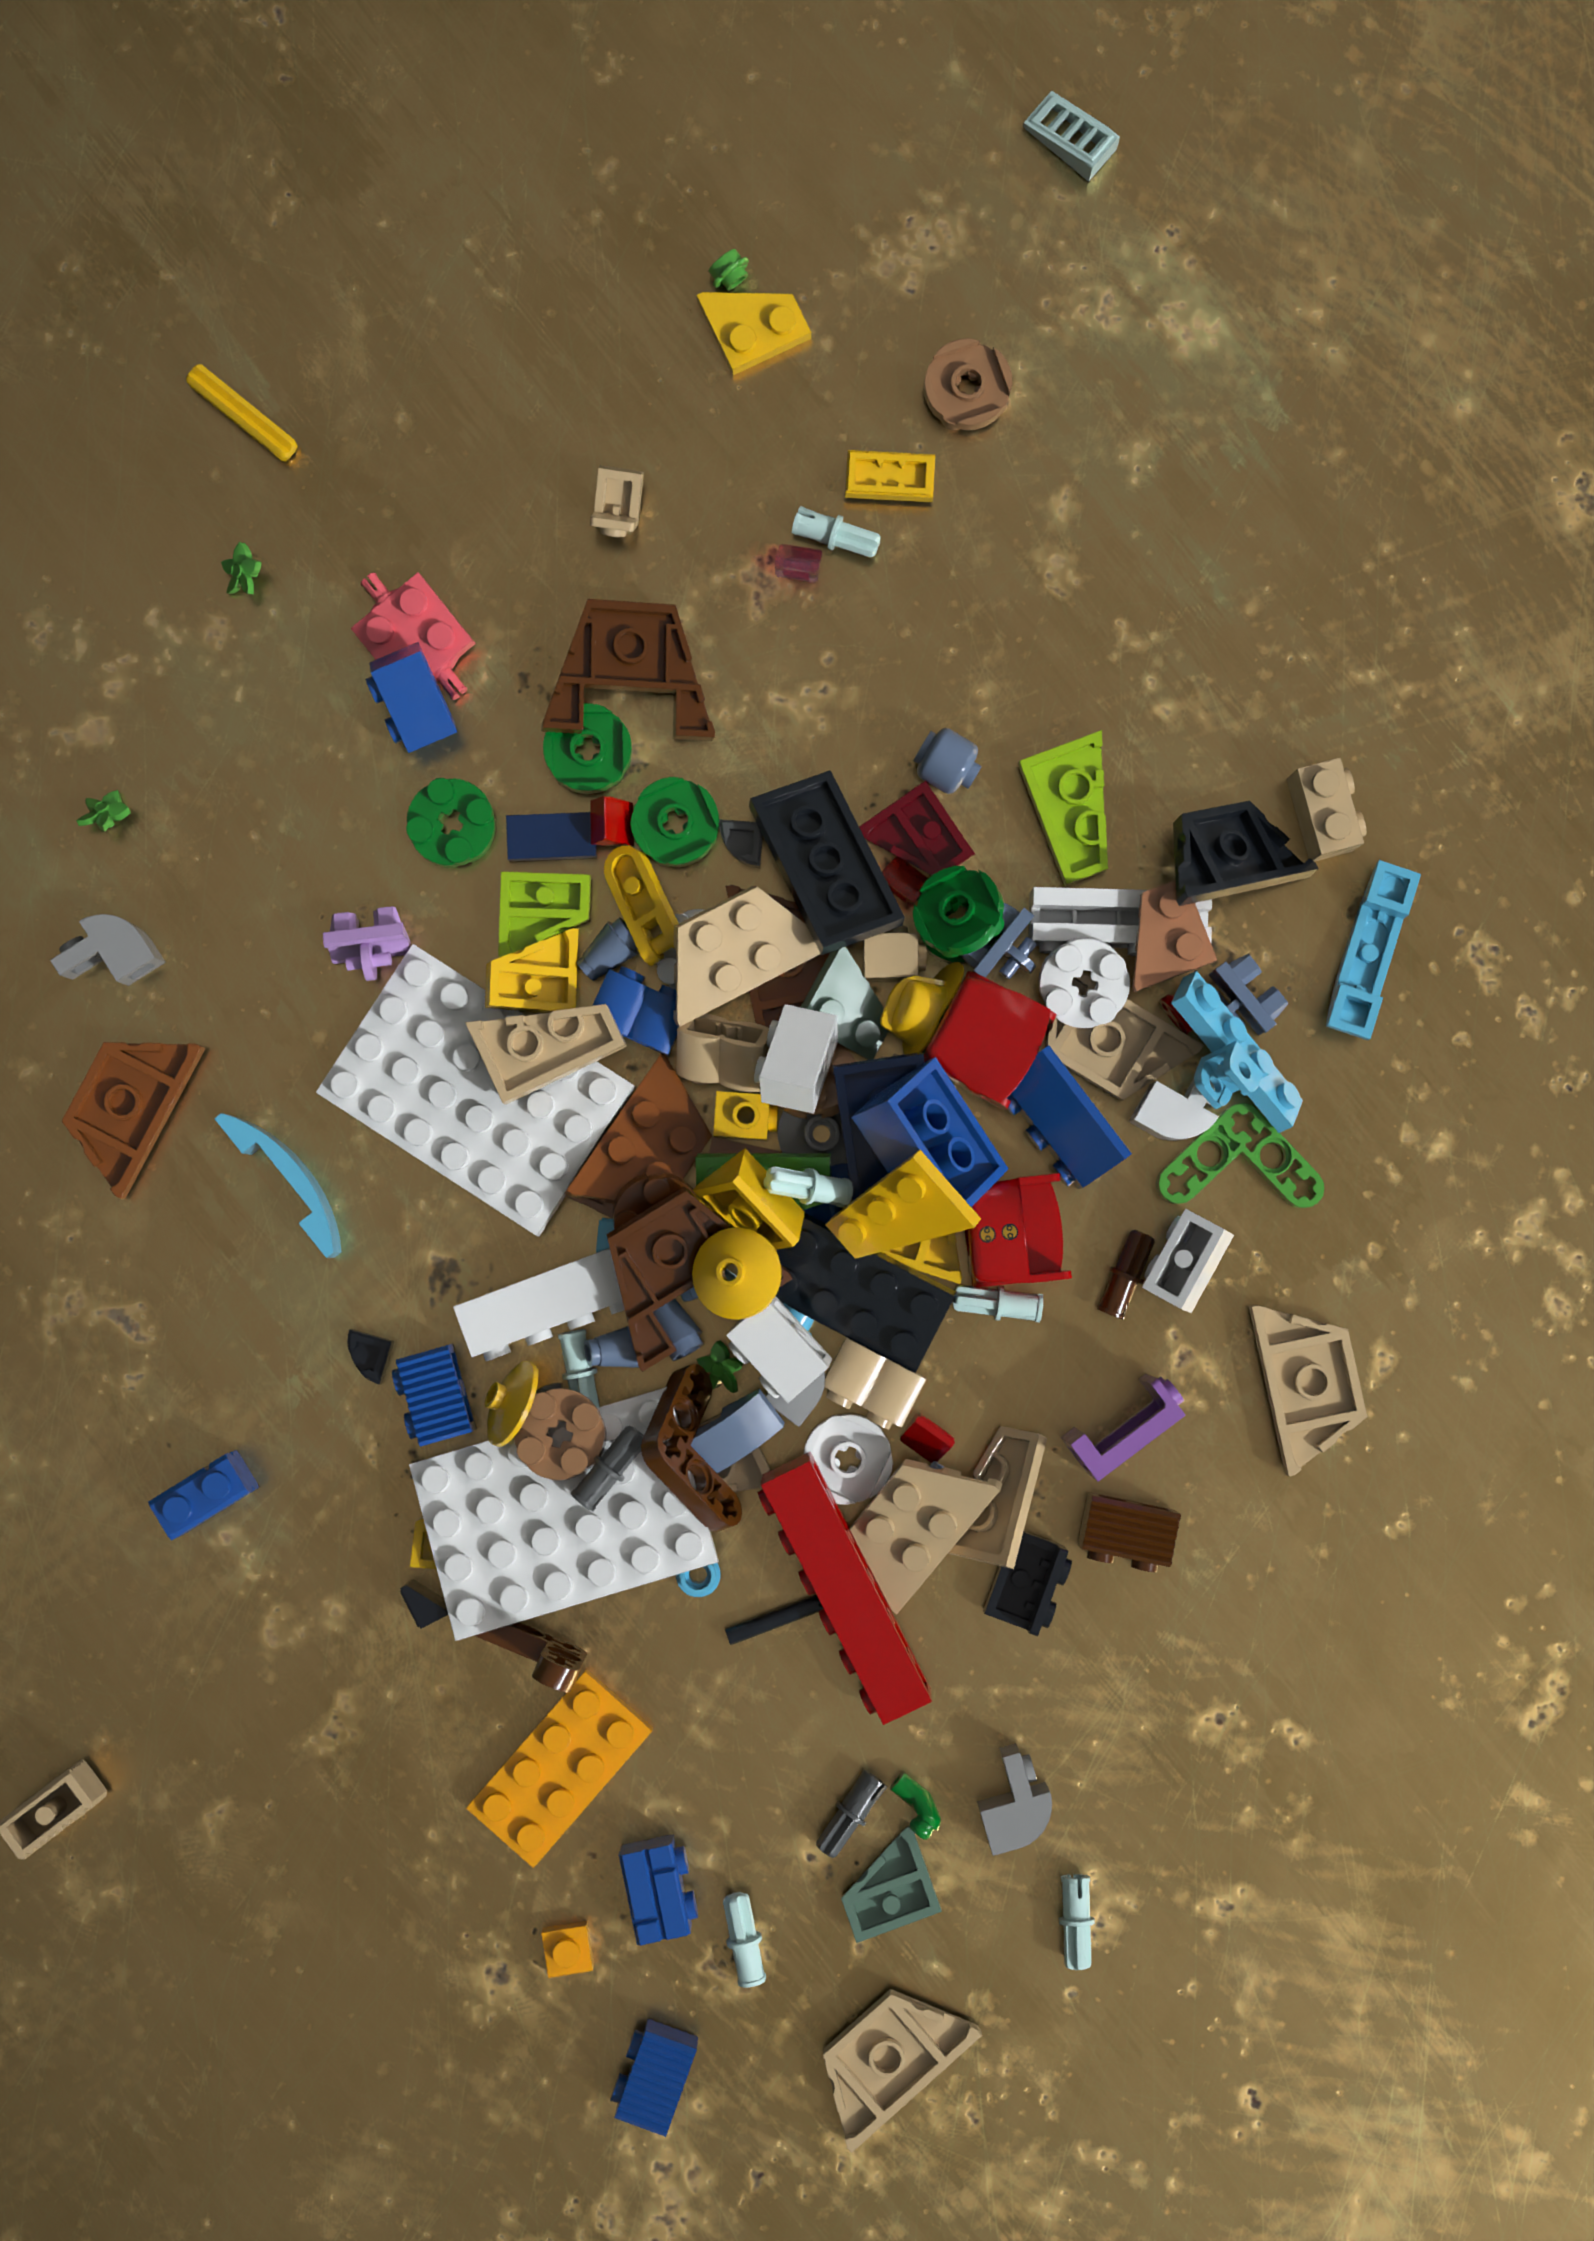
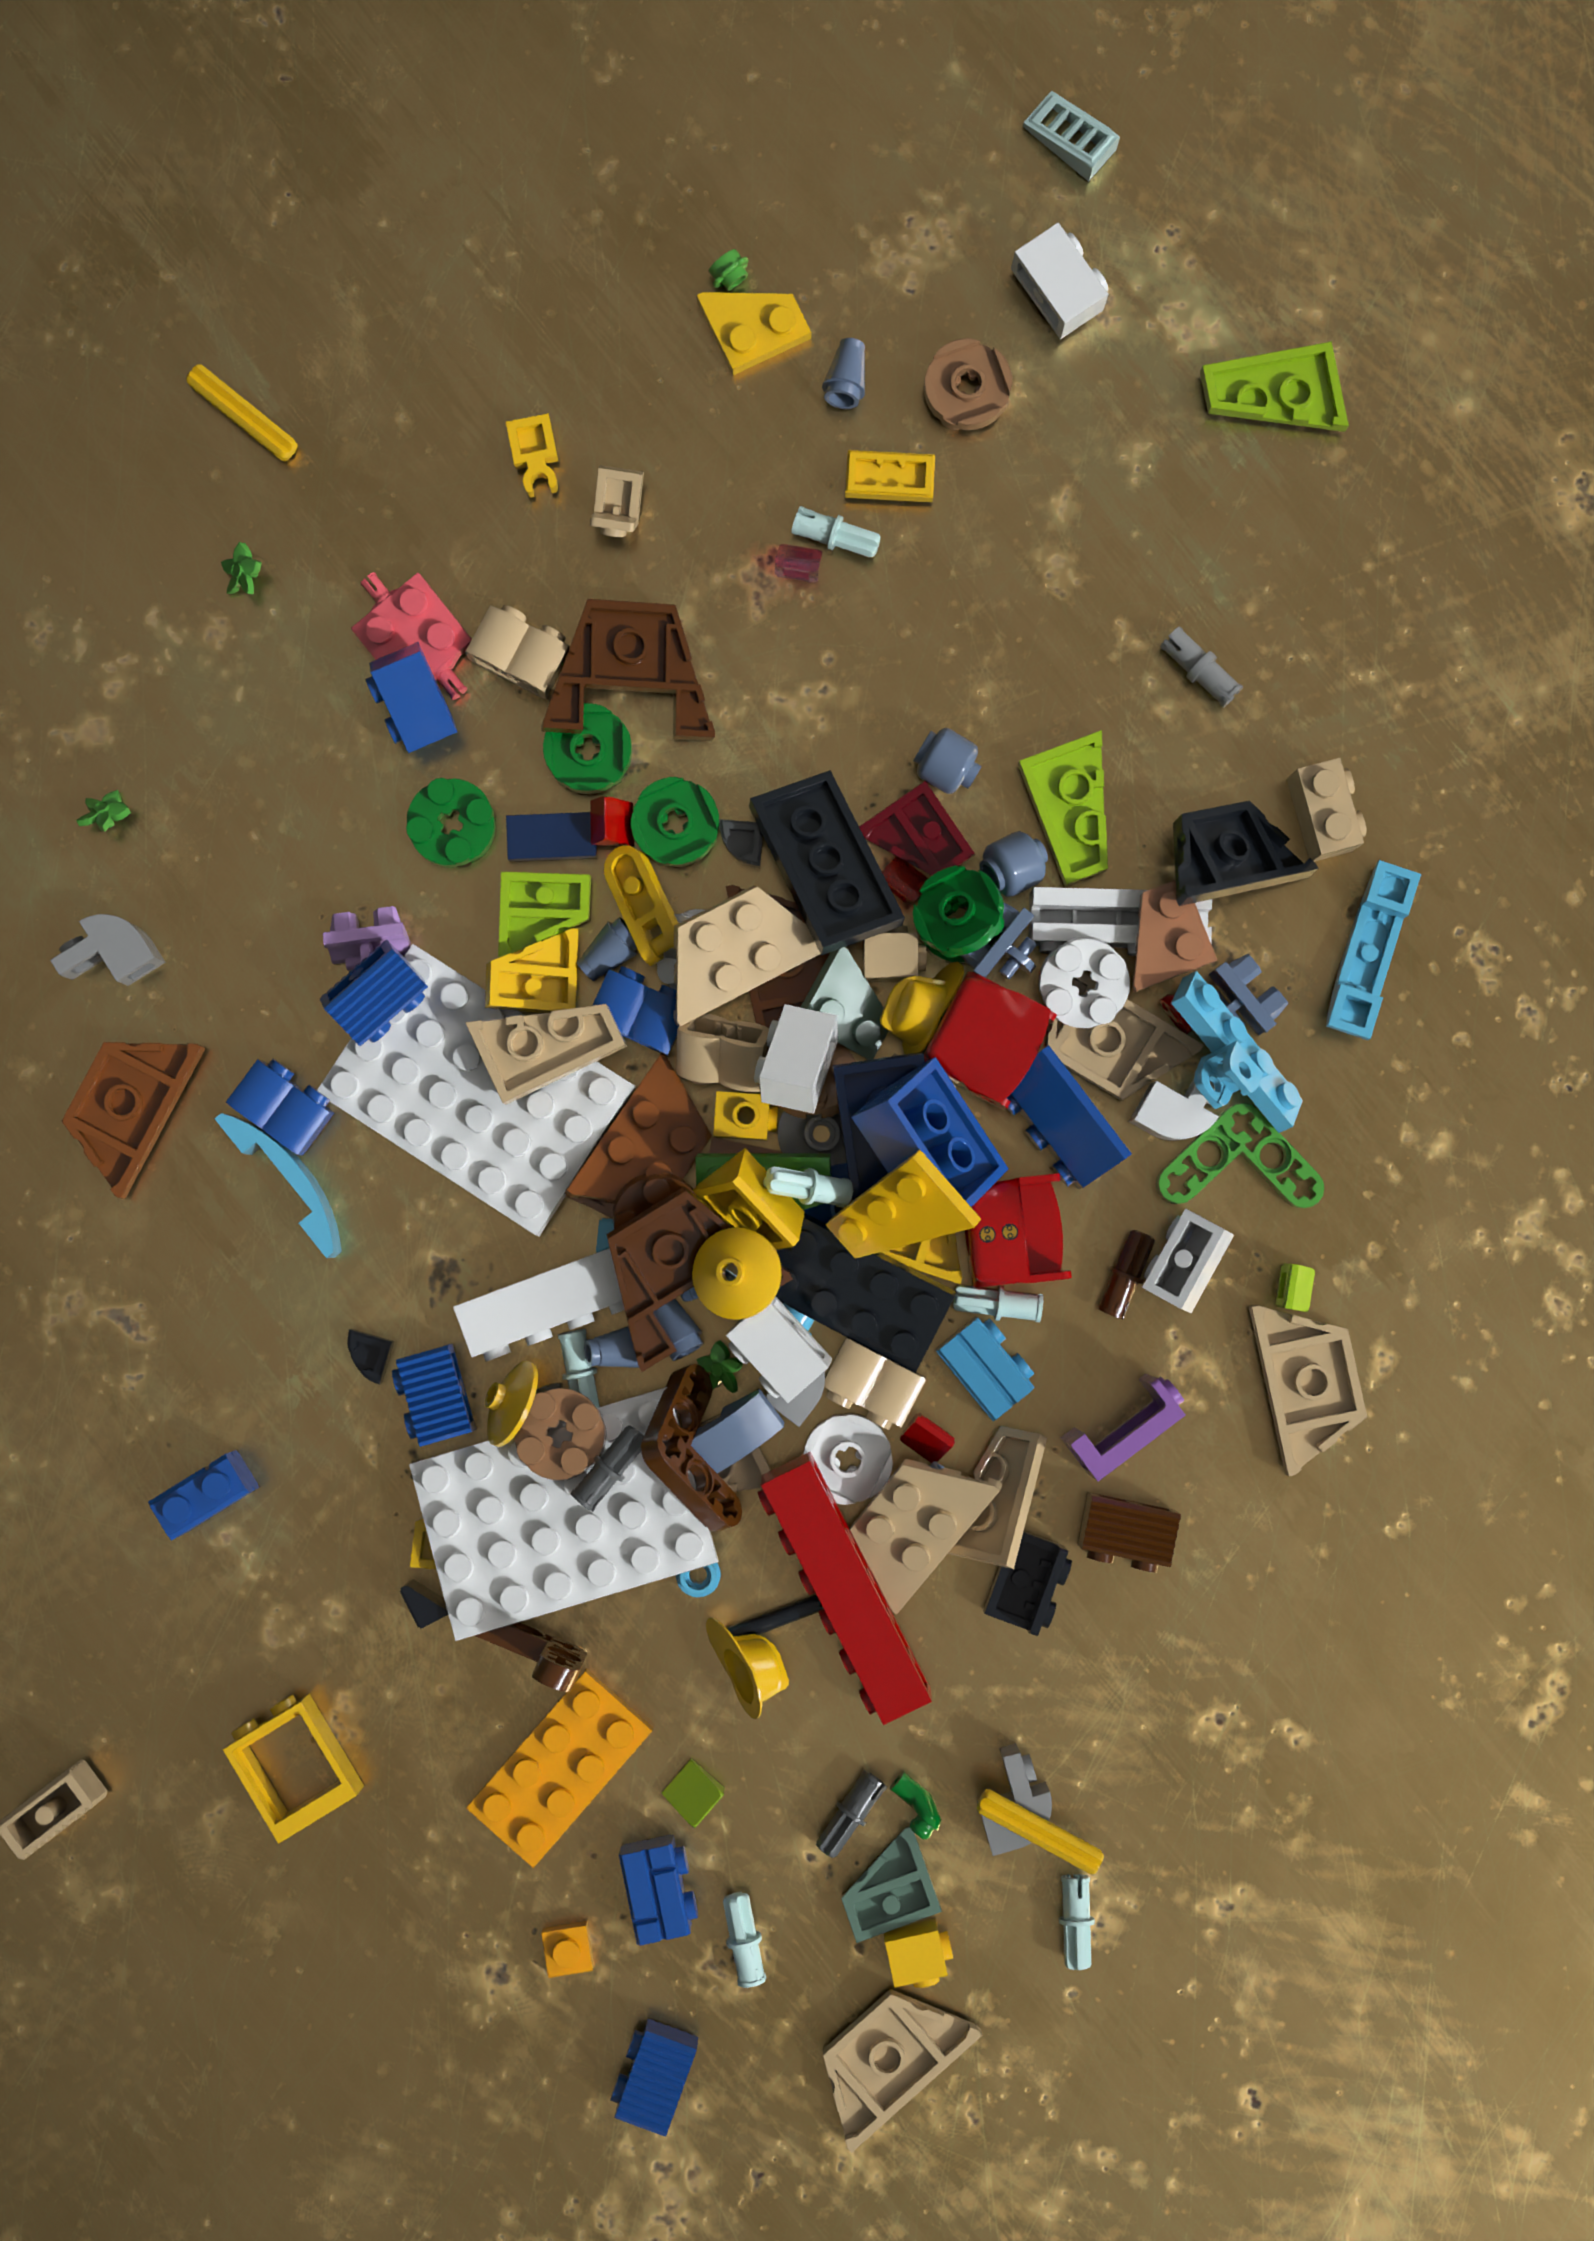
none -> yellow window [223,1693,364,1844]
none -> blue brick [226,1058,334,1156]
none -> blue brick [320,940,428,1046]
none -> tan brick [465,605,569,699]
none -> yellow plate [506,413,559,498]
none -> lime slope [661,1758,725,1828]
none -> yellow piece [706,1618,789,1719]
none -> sand blue cone [822,338,865,409]
none -> yellow brick [884,1918,954,1988]
none -> dark azure brick [935,1316,1035,1421]
none -> yellow axle [976,1789,1104,1874]
none -> sand blue head [979,831,1048,897]
none -> white brick [1011,222,1109,339]
none -> light grey pin [1160,626,1243,708]
none -> lime wing [1200,341,1349,432]
none -> lime slope [1275,1263,1315,1312]

